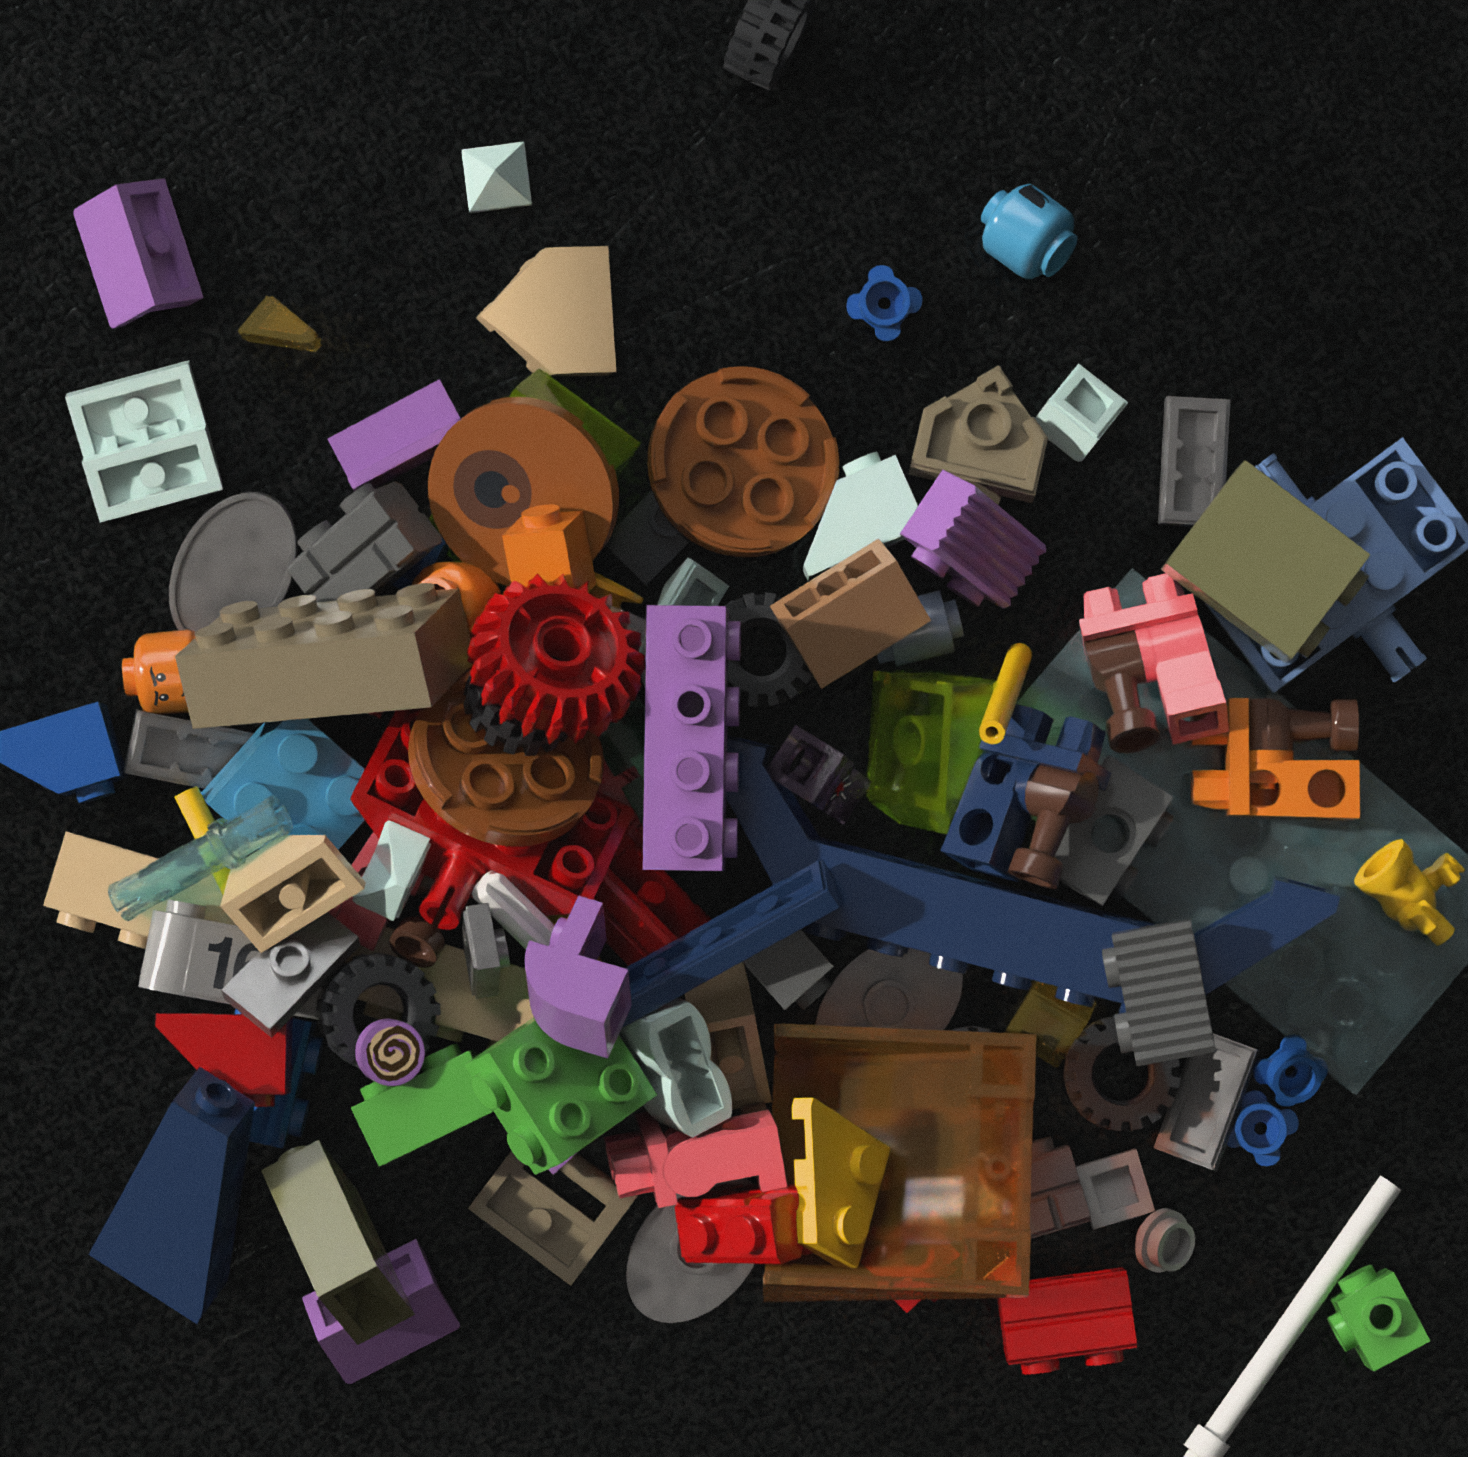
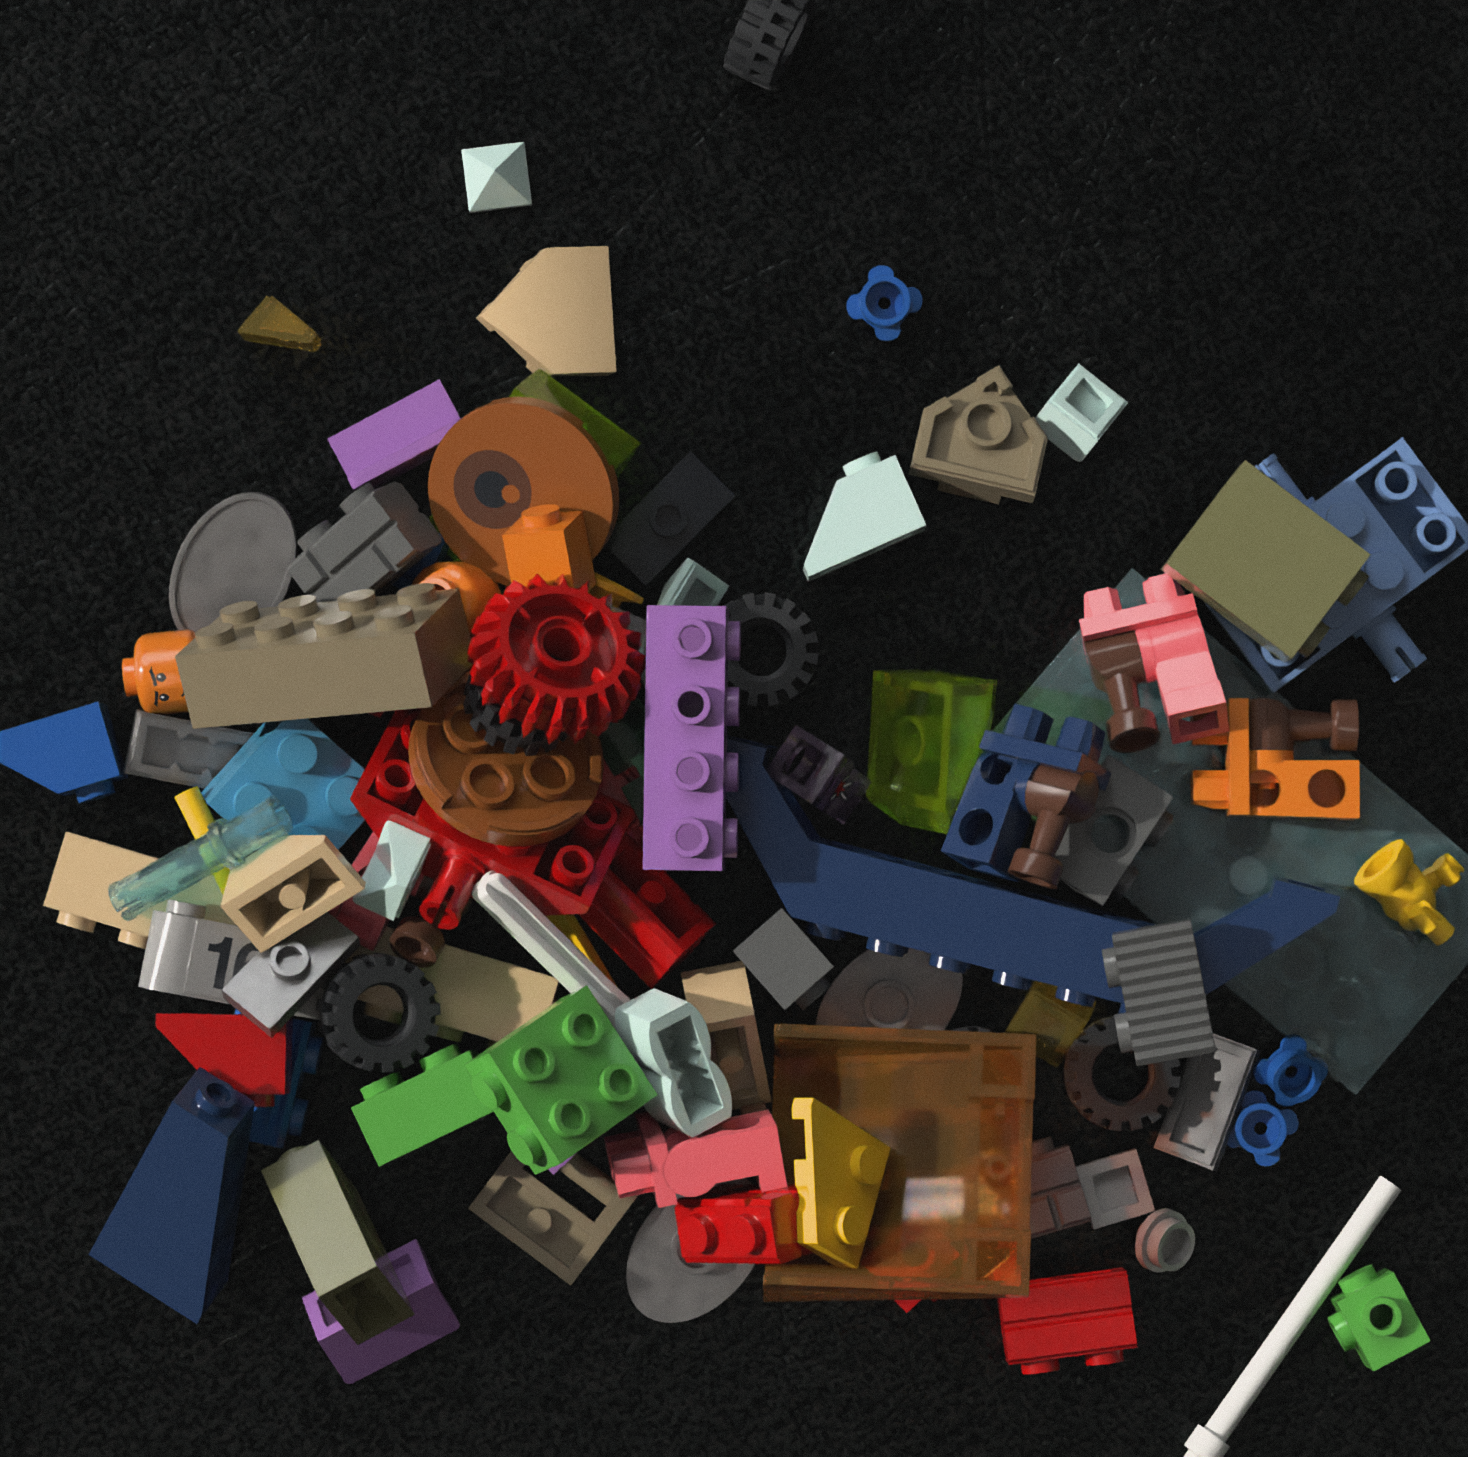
light aqua slope [65,360,223,523] -> none
medium lavender panel [74,178,203,328] -> none
tile [355,1018,425,1086] -> none
flat silver plate [462,903,510,999] -> none
medium lavender brick [525,896,632,1058] -> none
dark blue tile [621,859,840,1029] -> none
dark orange tile [647,367,839,558] -> none
medium nougat brick [770,538,931,689] -> none
sand blue brick [877,590,964,667] -> none
medium lavender brick [900,470,1046,608] -> none
yellow piece [979,643,1032,744] -> none
dark azure head [981,184,1077,279] -> none
flat silver plate [1158,396,1230,527] -> none

